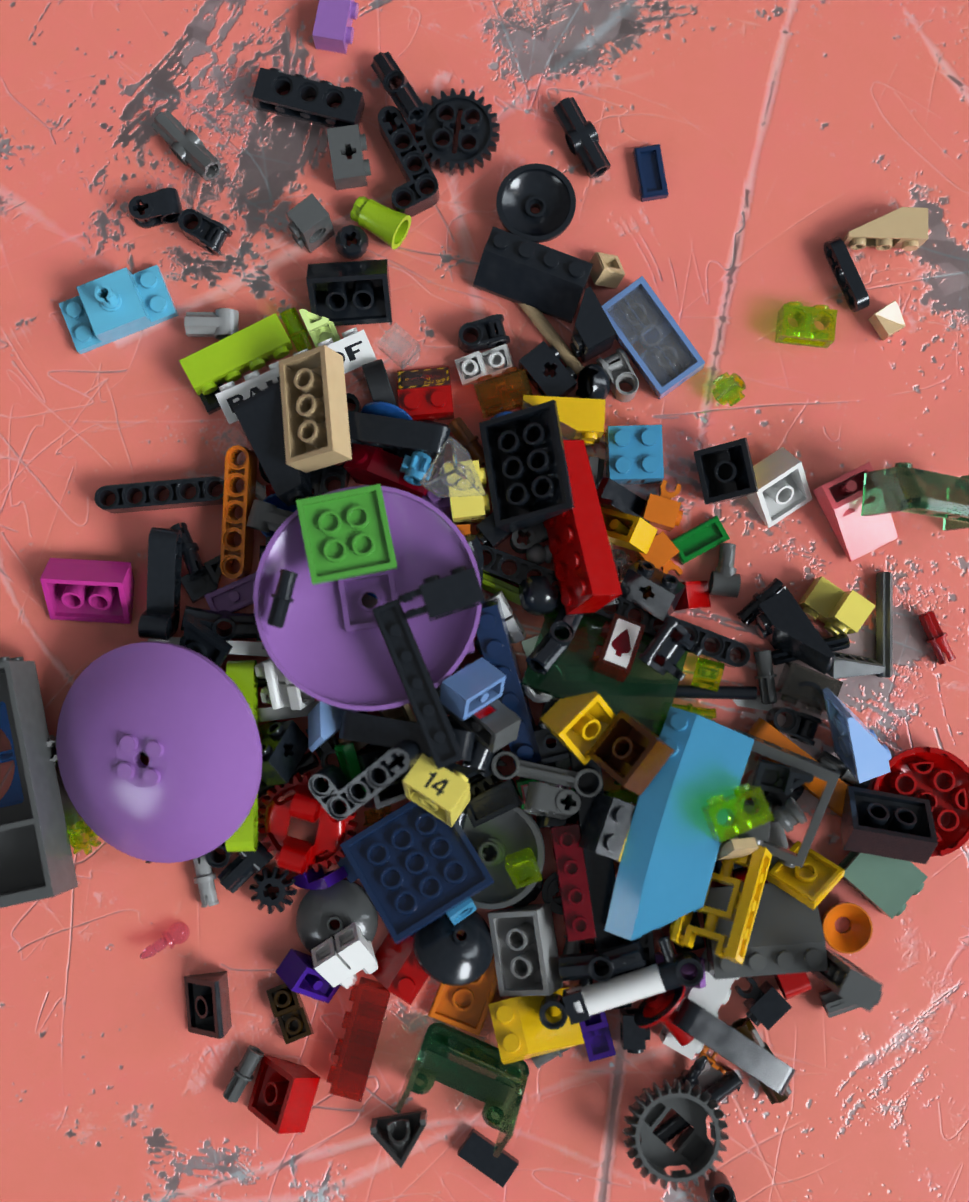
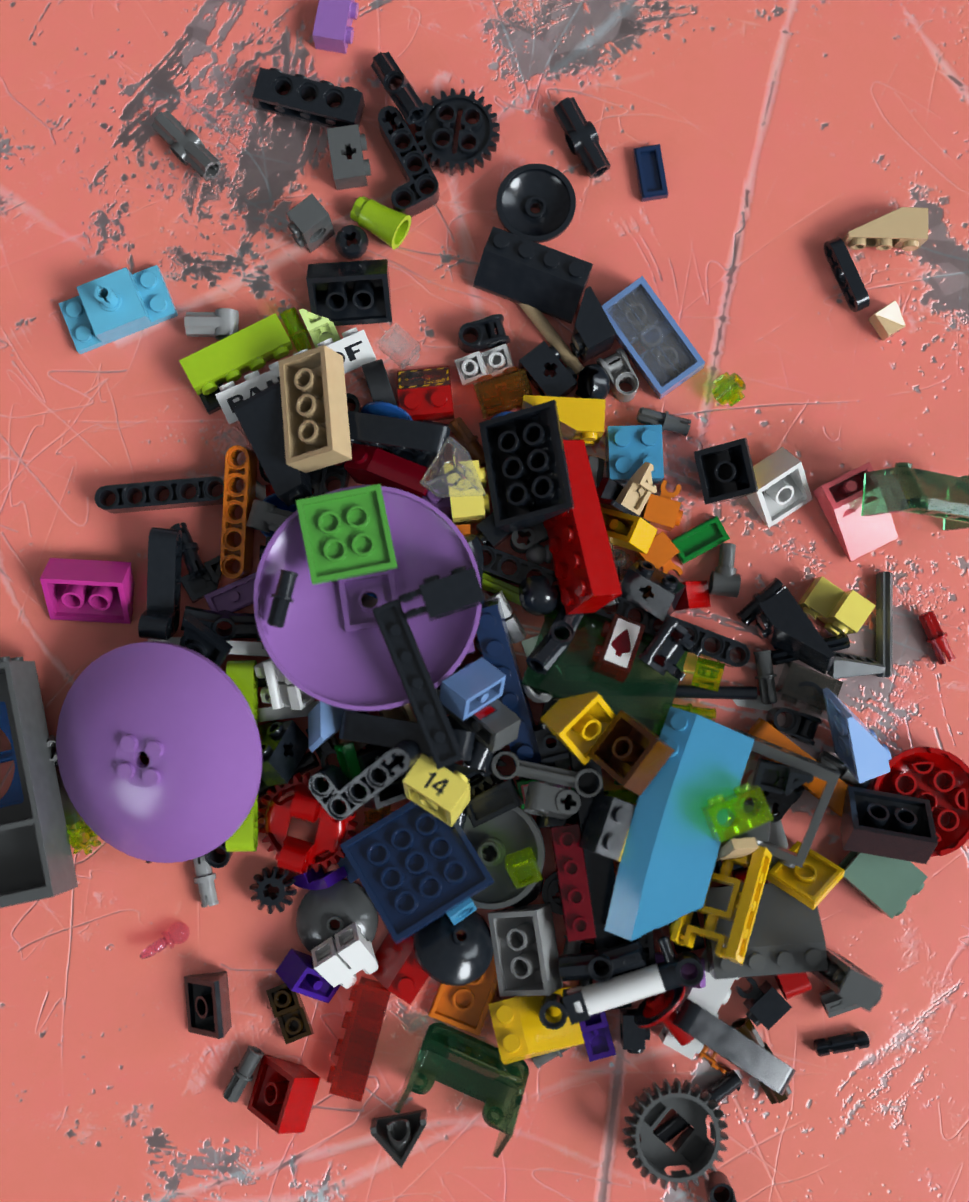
black piece [128,188,183,229] -> none
black piece [178,209,232,256] -> none
black piece [217,840,274,893] -> none
dark azure gear [400,451,436,486] -> none
black tile [458,1128,519,1187] -> none
tan slope [589,252,625,288] -> none
black bar [677,1055,707,1090] -> none
dark grey wheel [772,797,807,833] -> none
clear neon green brick [775,302,837,348] -> none
orange piece [821,902,873,954] -> none
none -> tan slope [616,462,657,516]
none -> dark grey axle [637,407,691,436]
none -> black axle [814,1031,870,1057]

